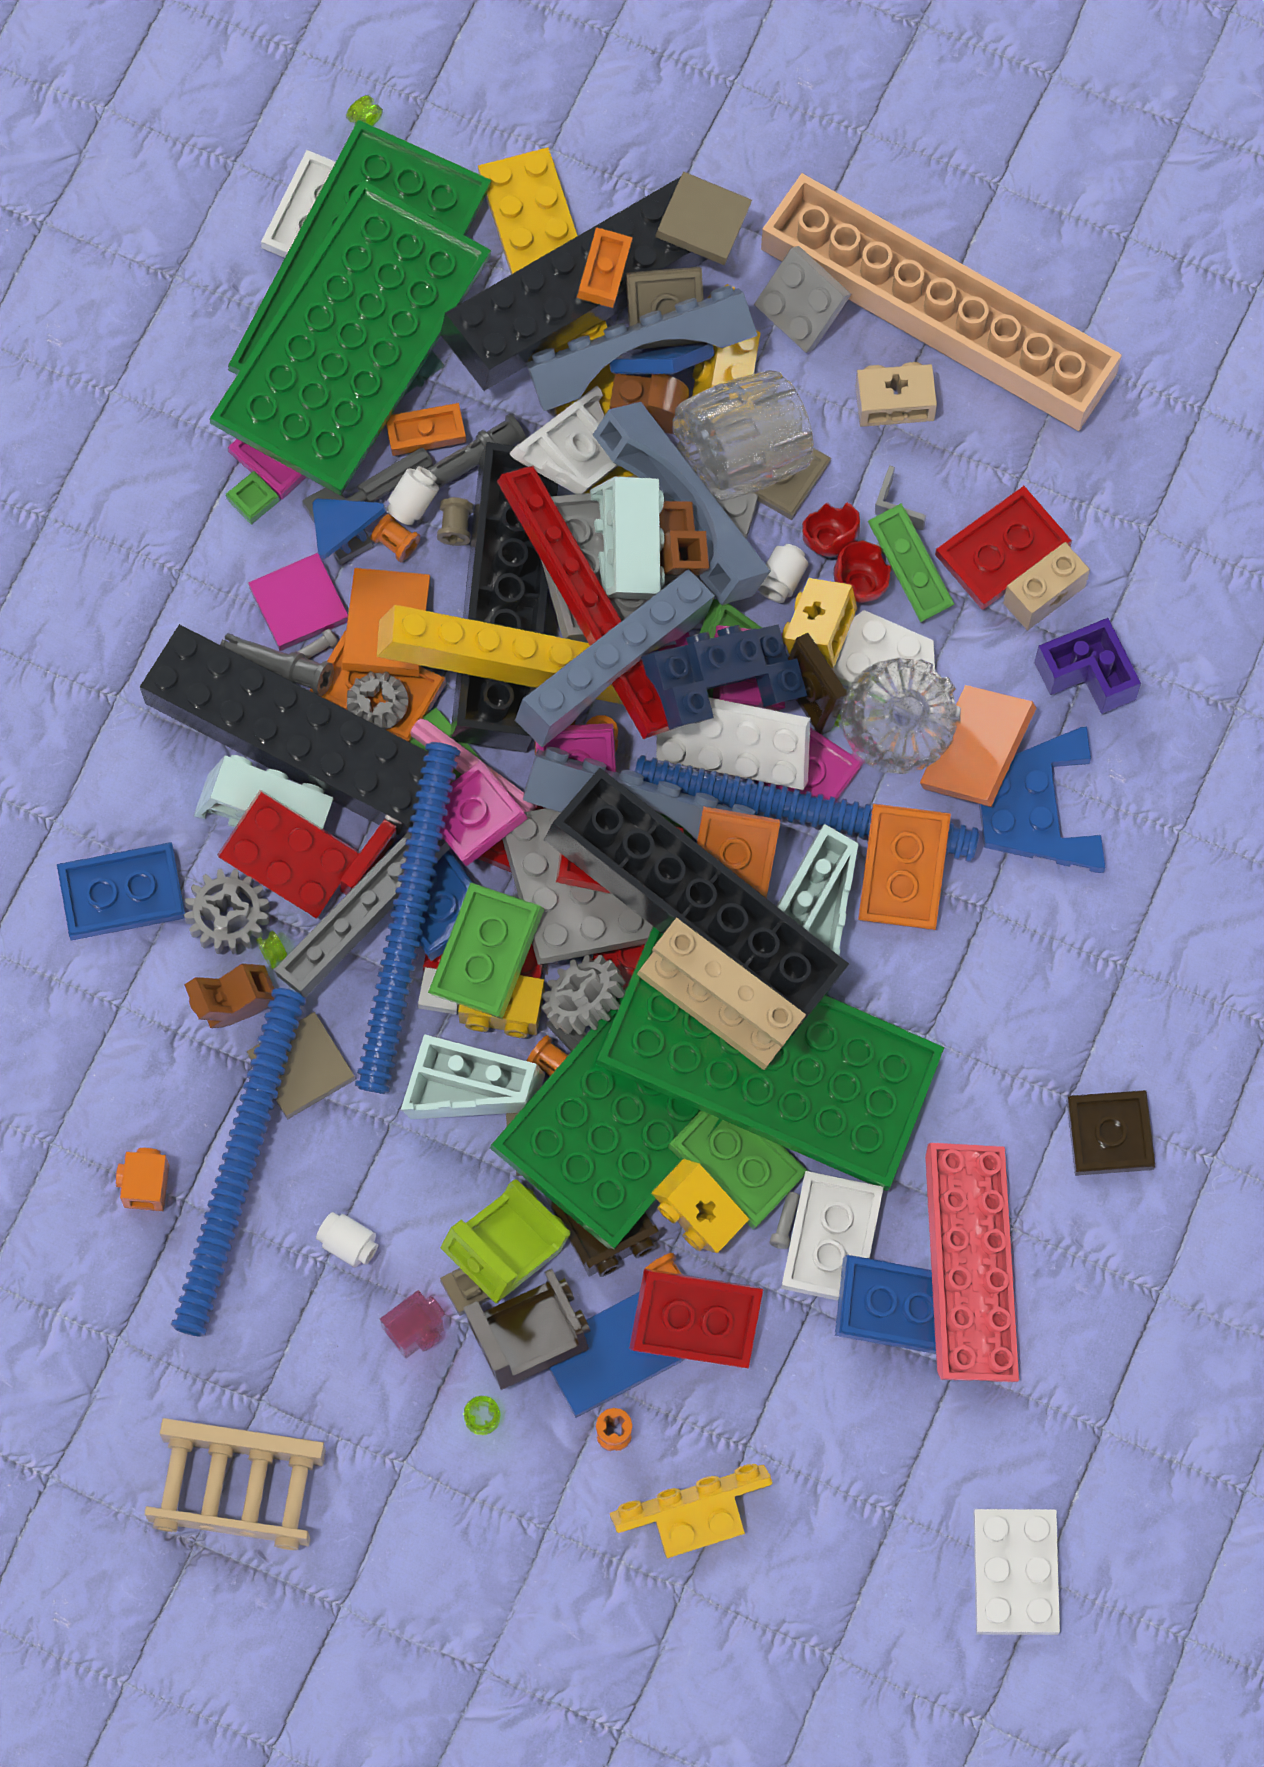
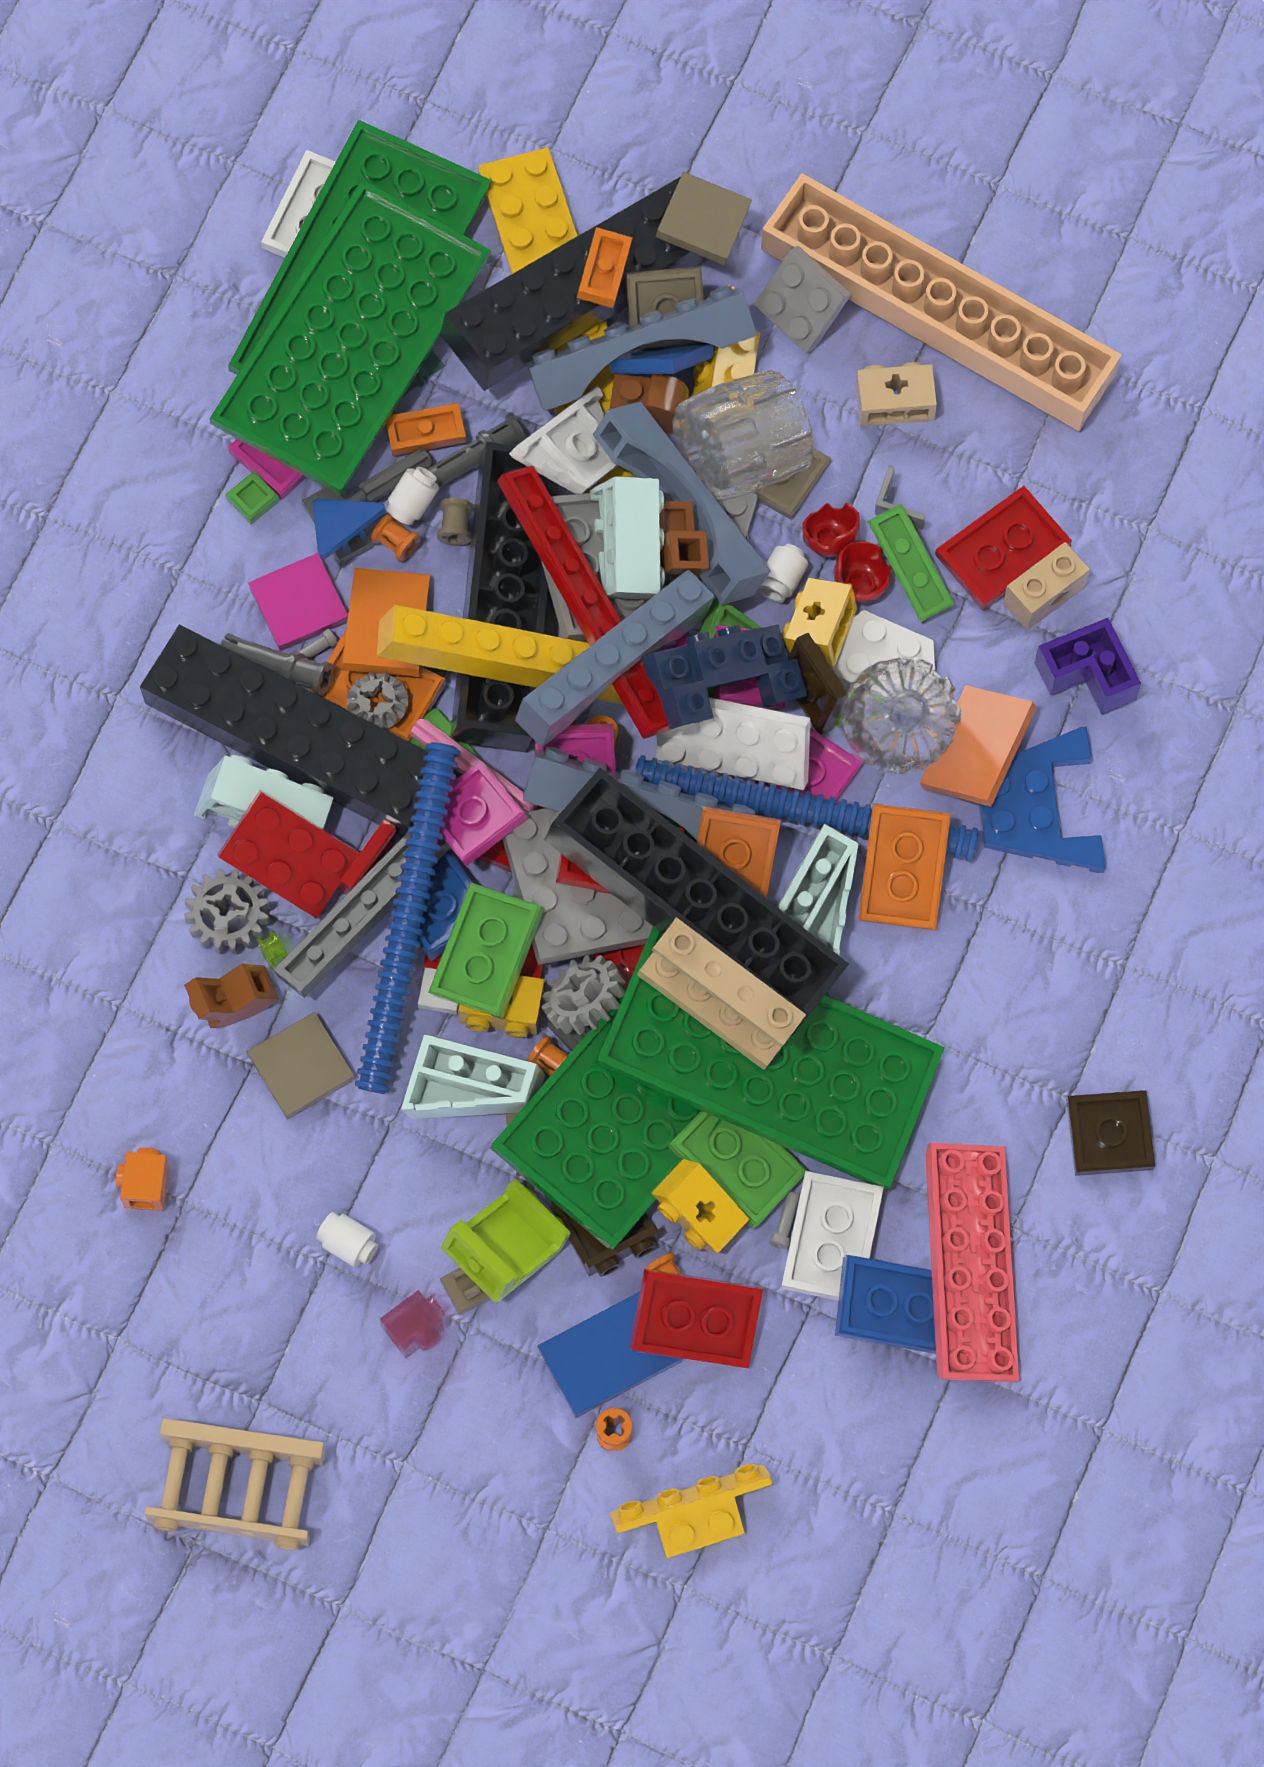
blue tile [57,842,185,941] -> none
blue piece [171,988,306,1337] -> none
clear neon green bush [346,95,383,126] -> none
panel [463,1269,591,1390] -> none
clear neon green bush [464,1396,500,1435] -> none
white plate [973,1509,1060,1635] -> none

